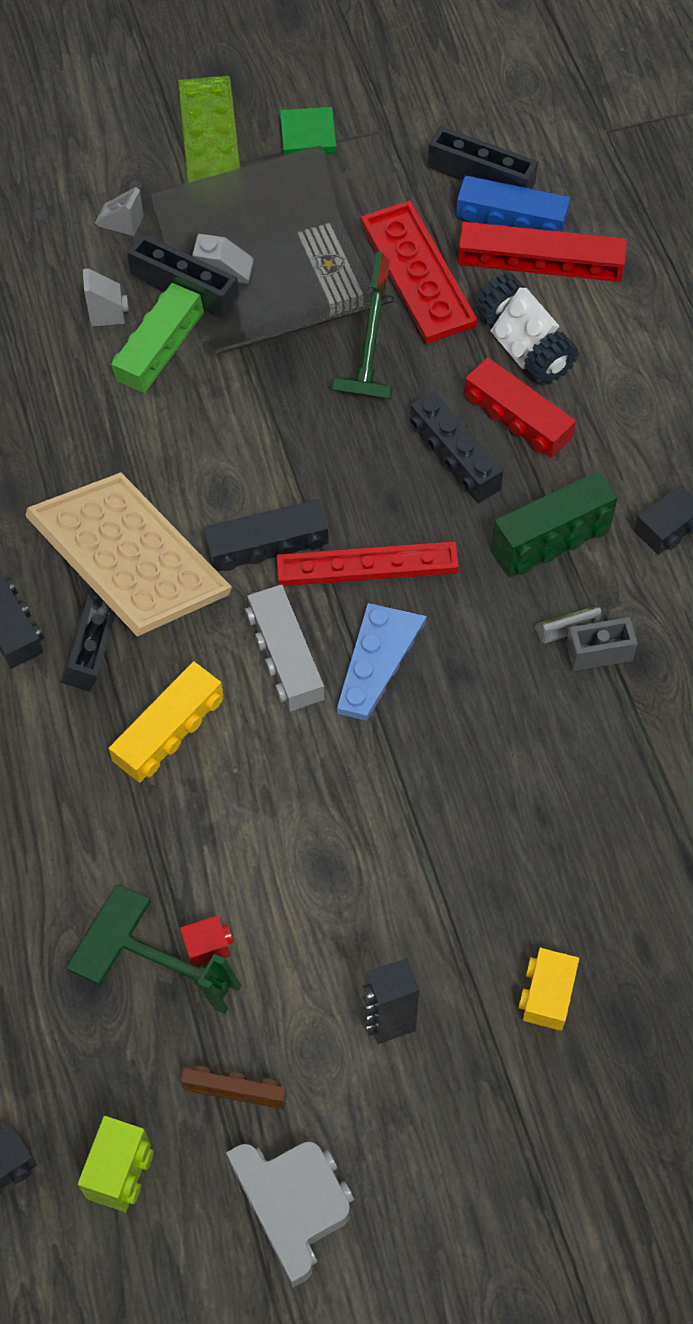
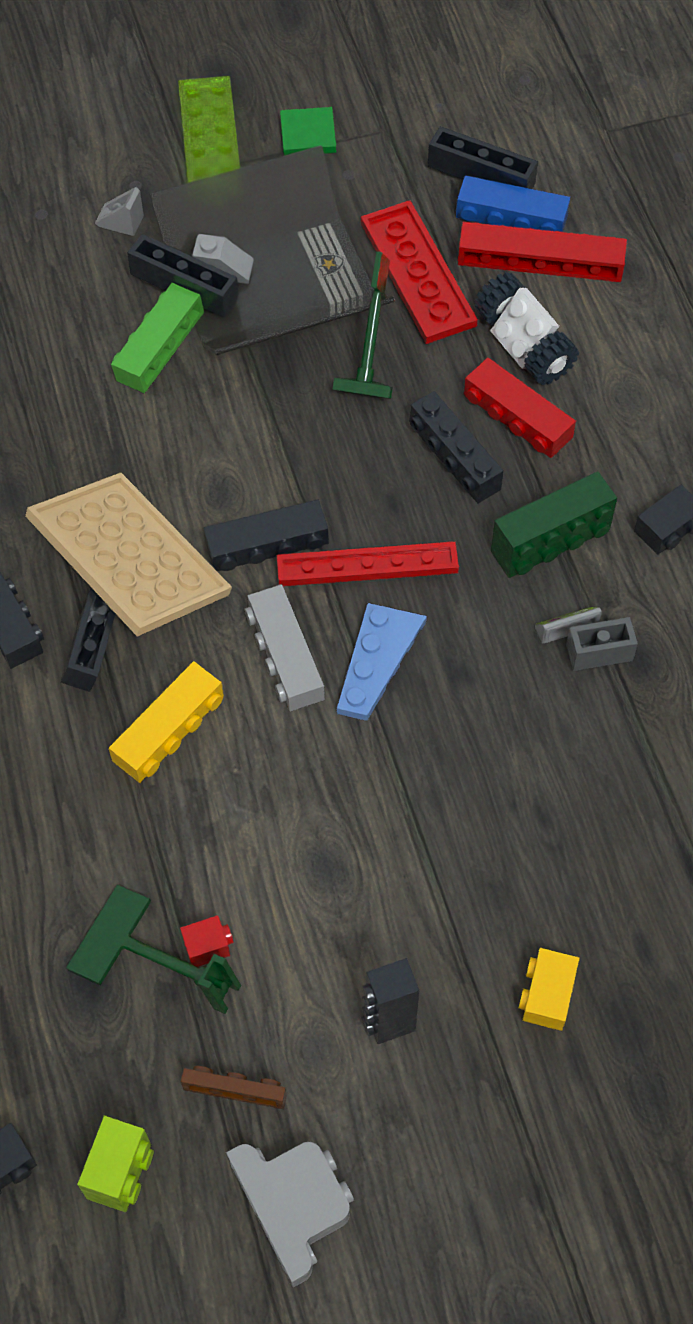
light grey slope [83,269,129,327] -> none

